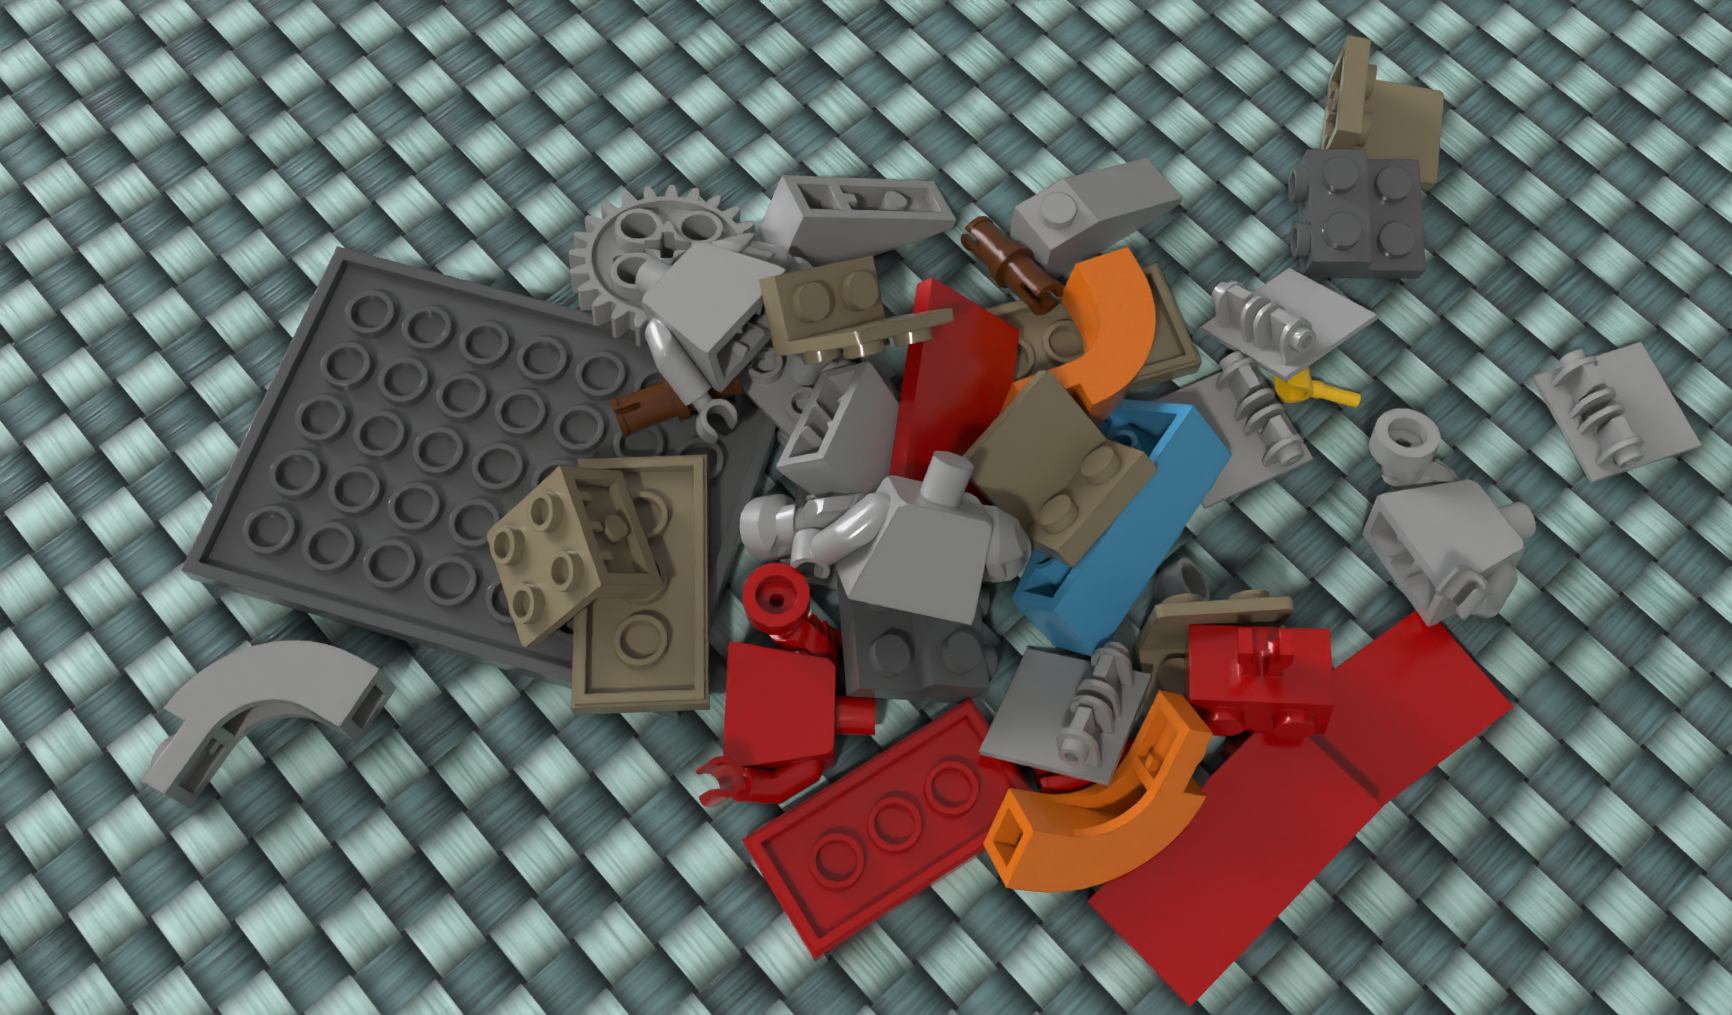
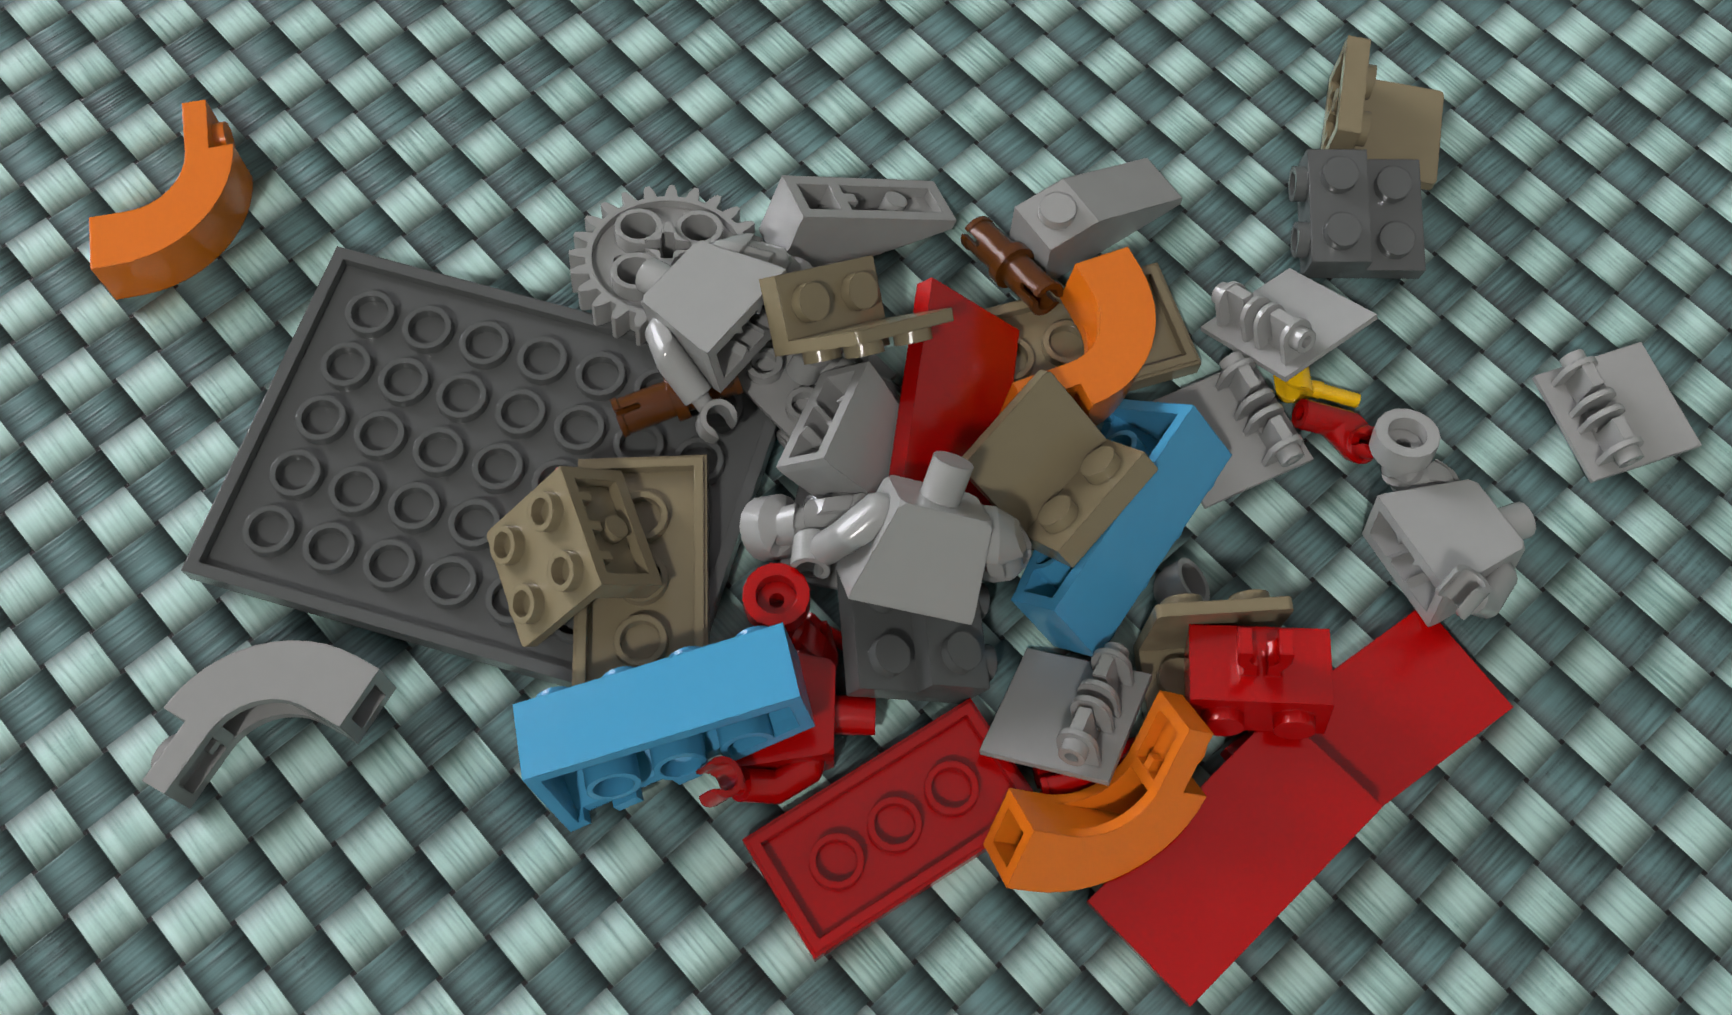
none -> orange arch [89,99,253,300]
none -> dark azure wedge [512,622,815,832]
none -> red arm [1291,398,1374,464]

